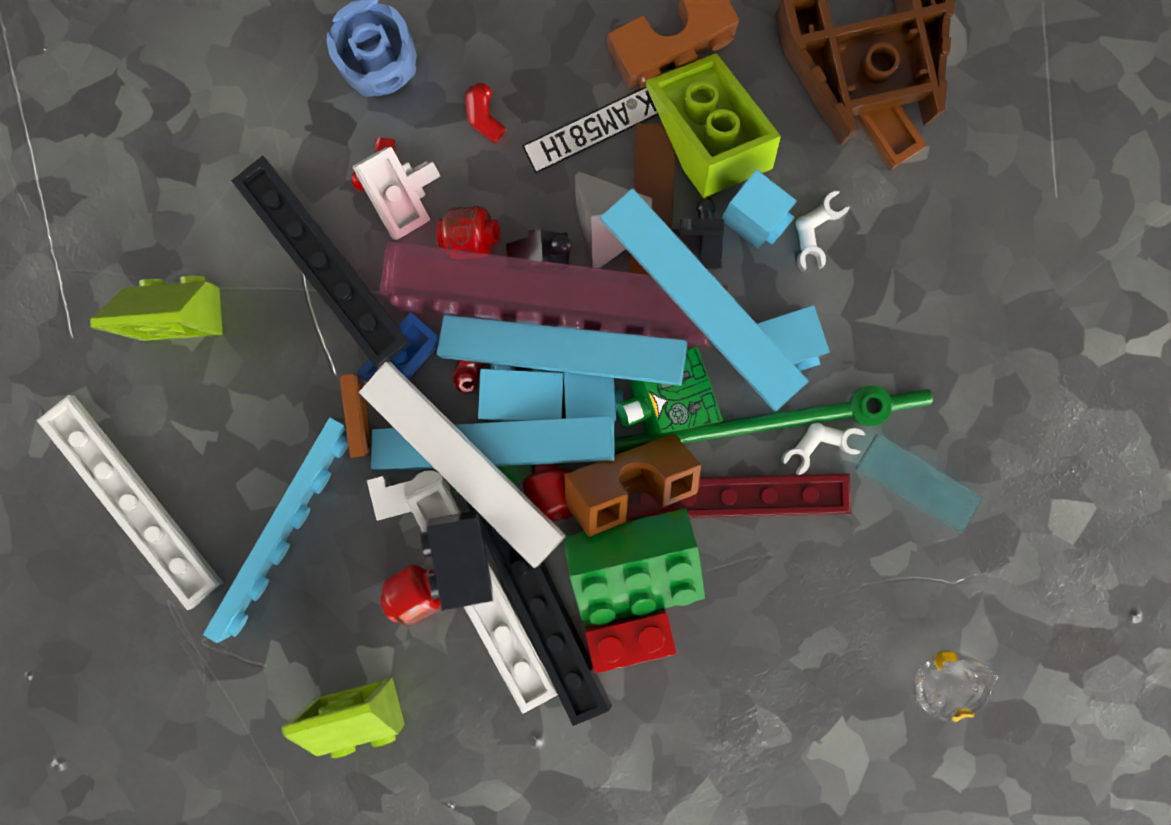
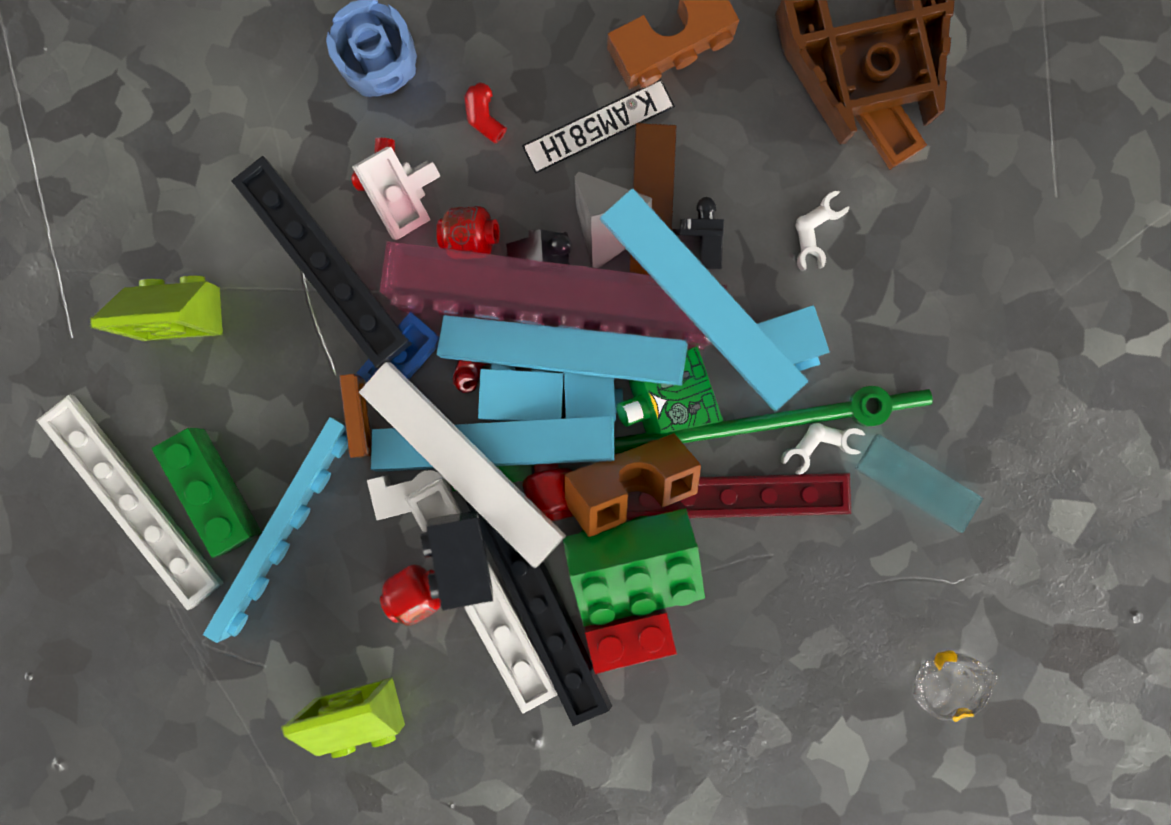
lime slope [646,53,781,198] -> none
medium azure brick [721,169,797,250] -> none
none -> green brick [151,428,262,558]

